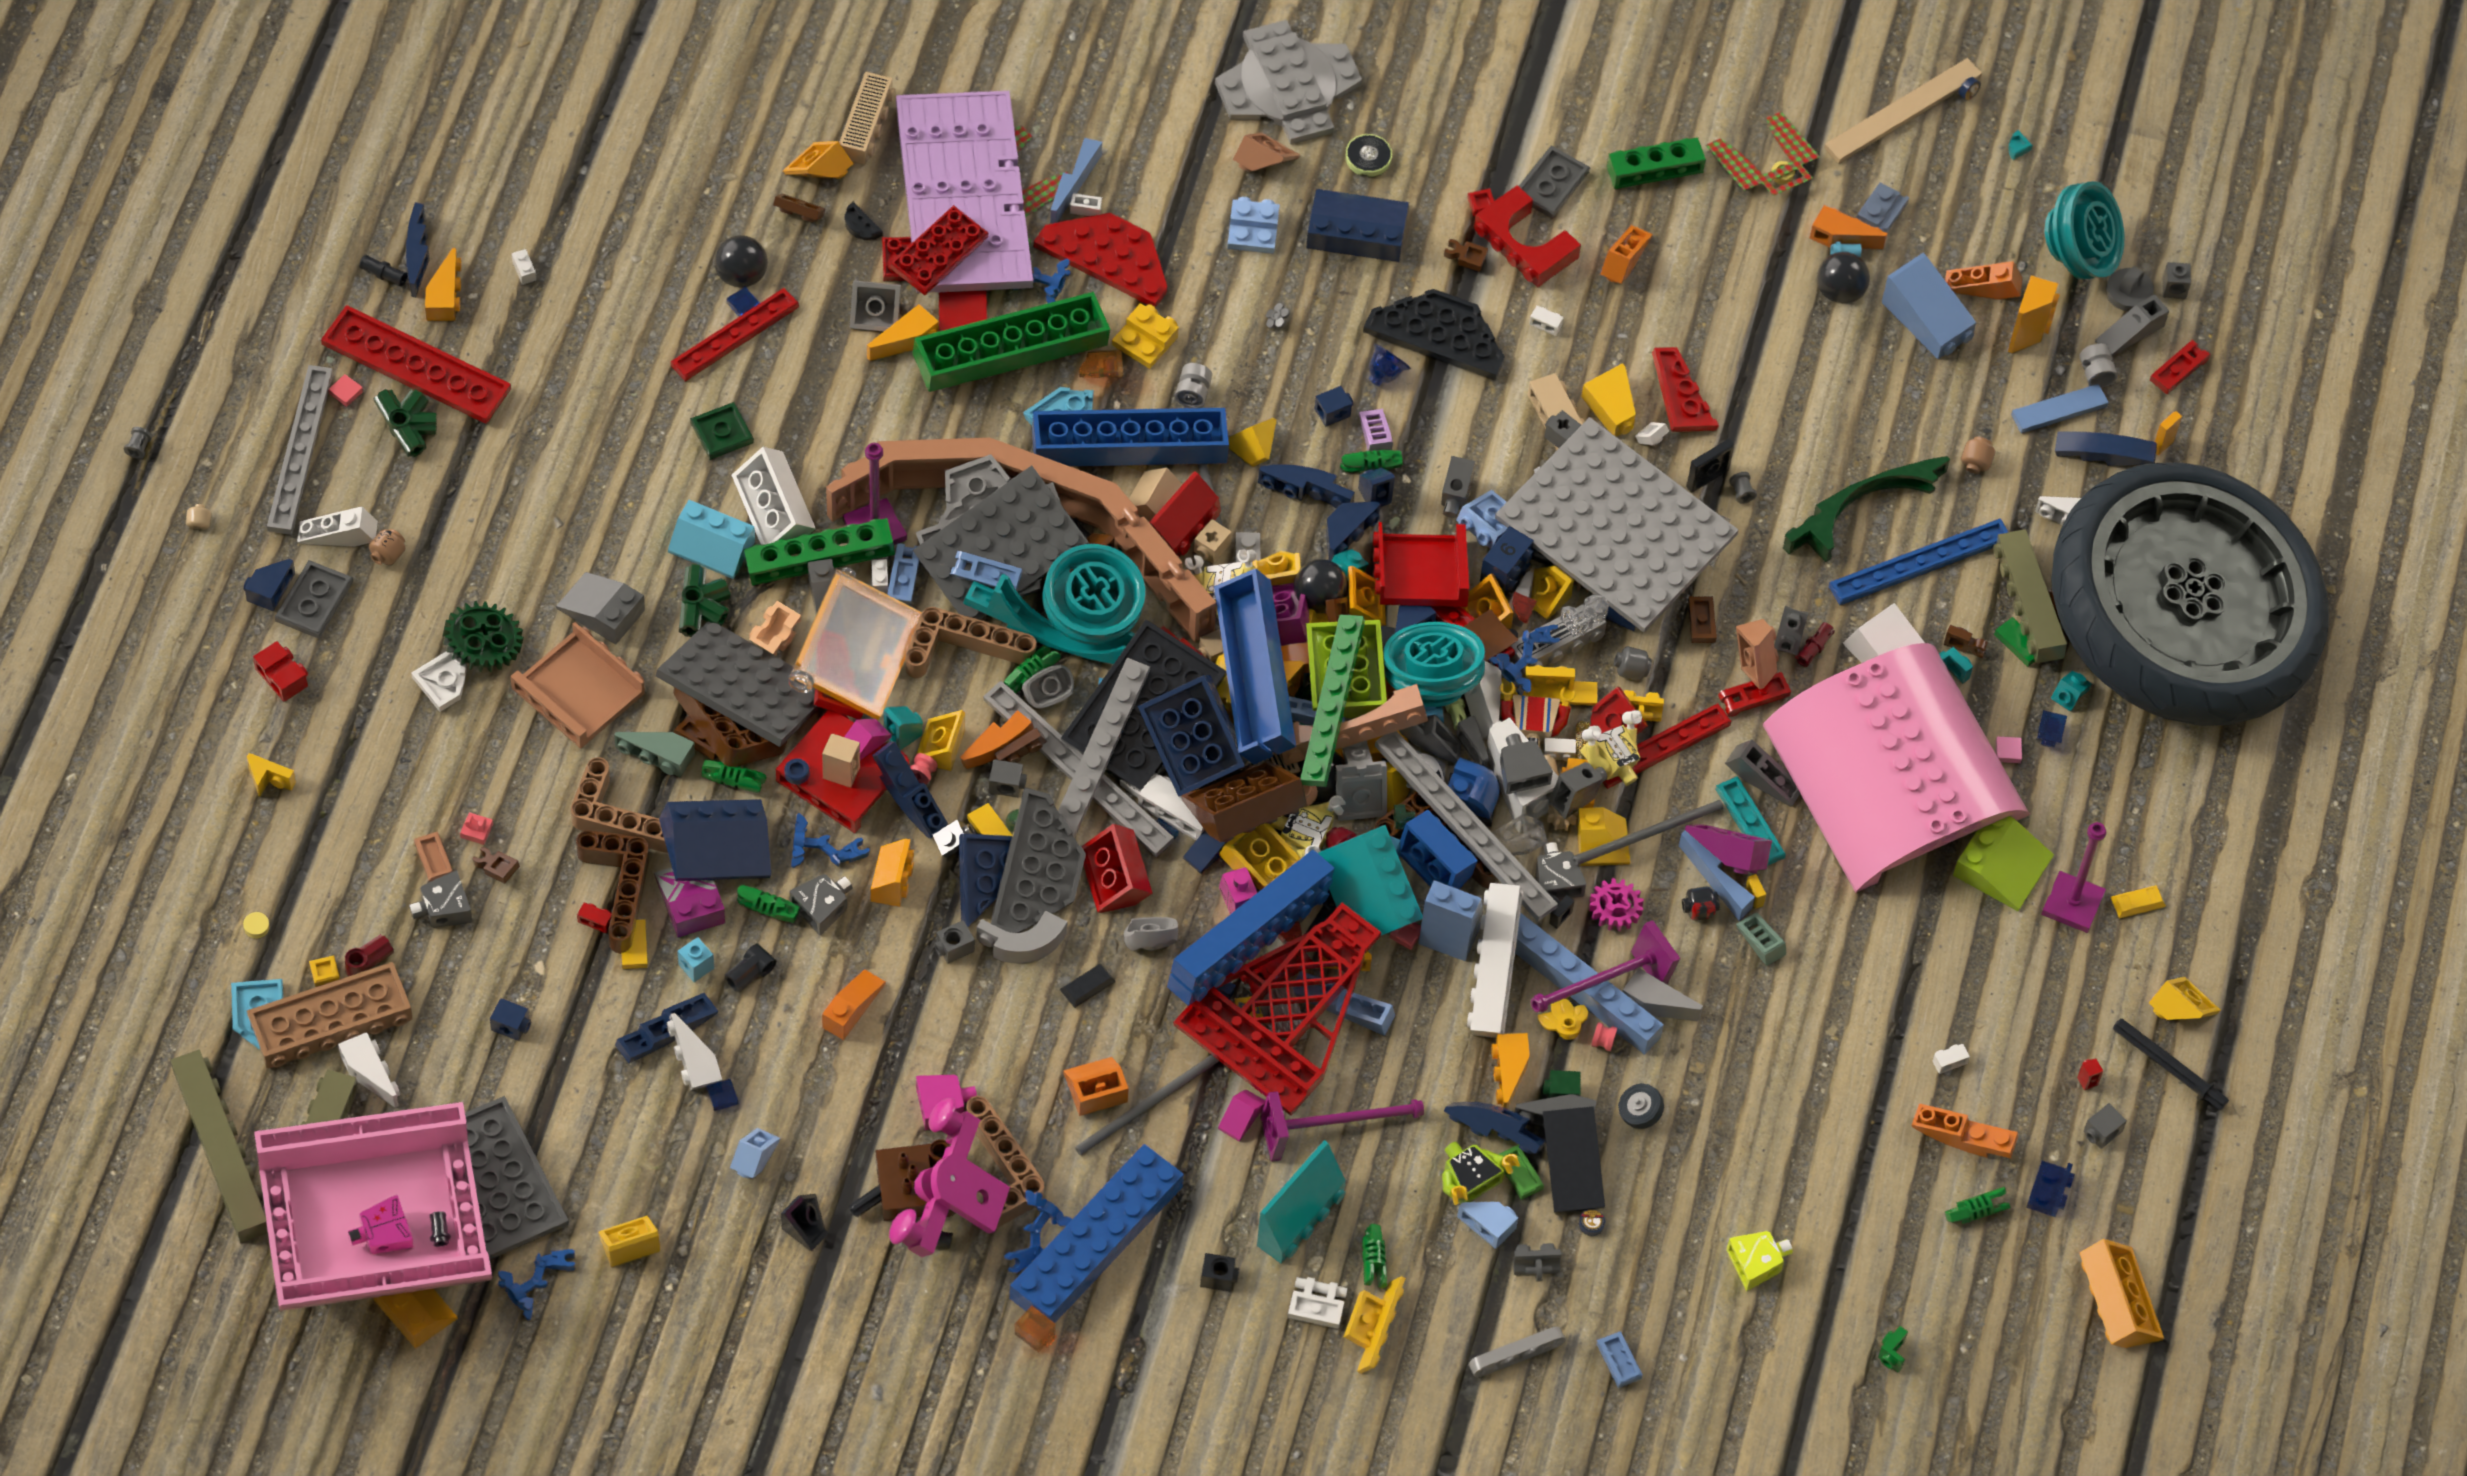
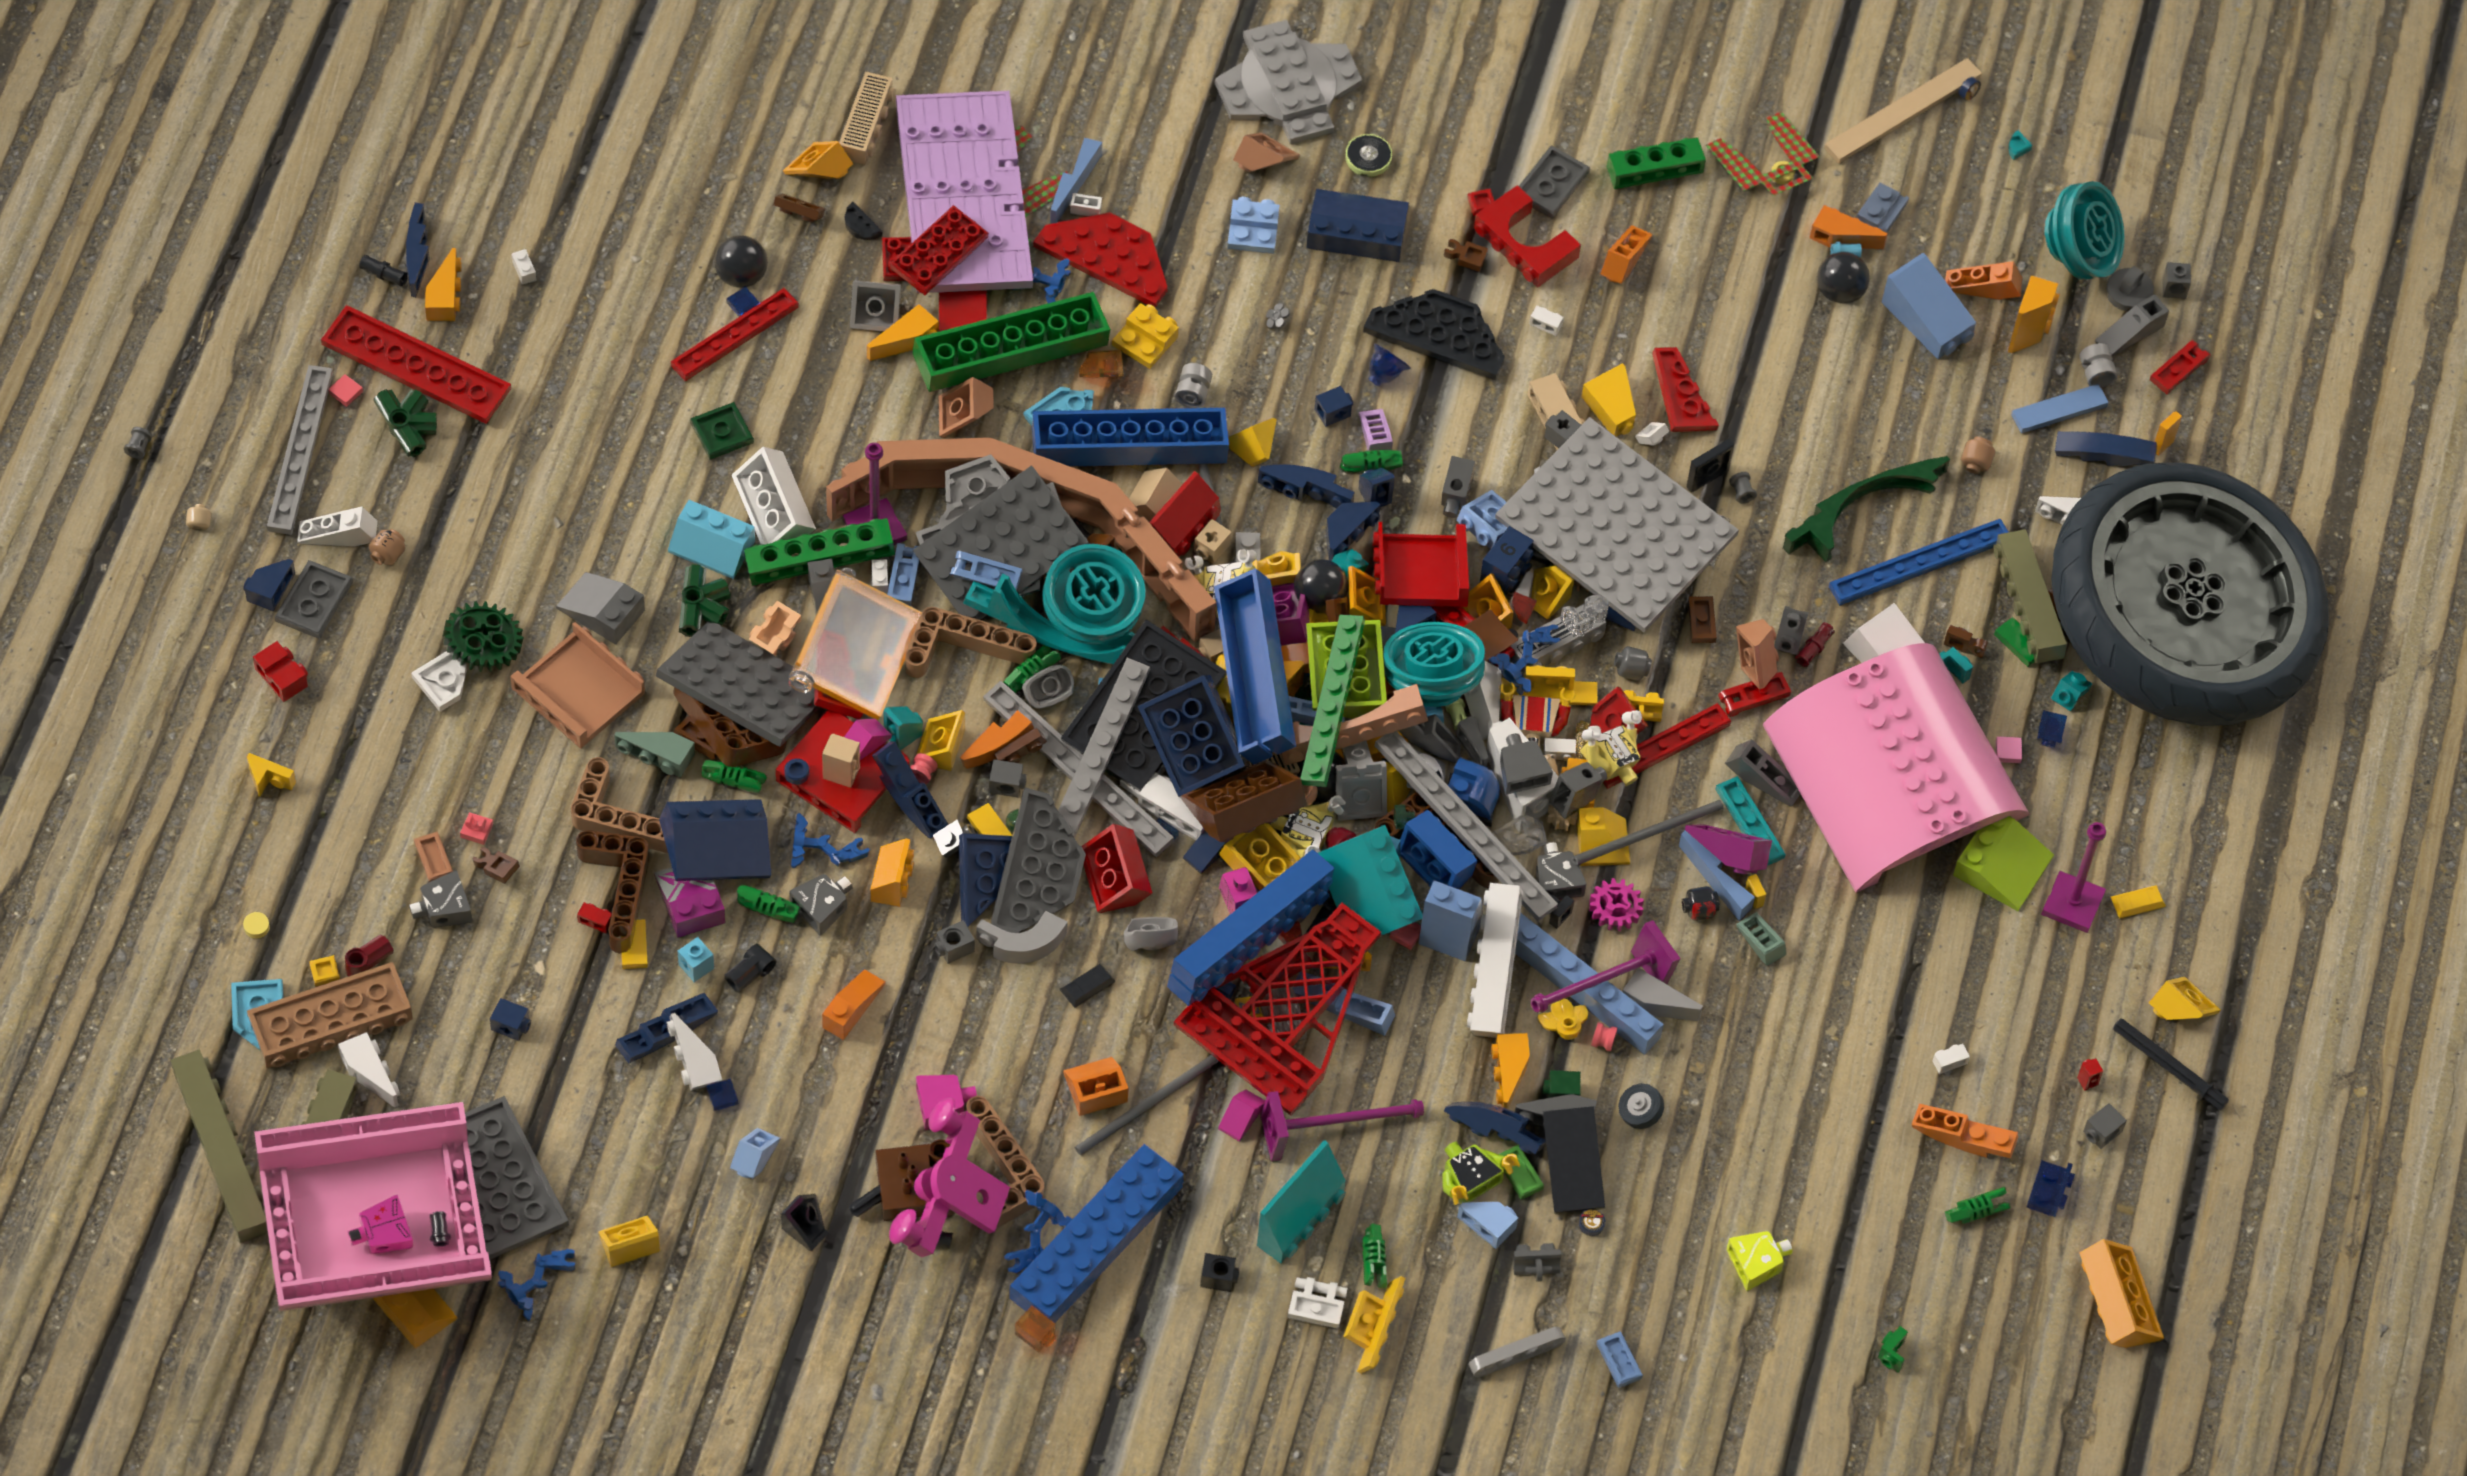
none -> nougat slope [939,377,994,438]

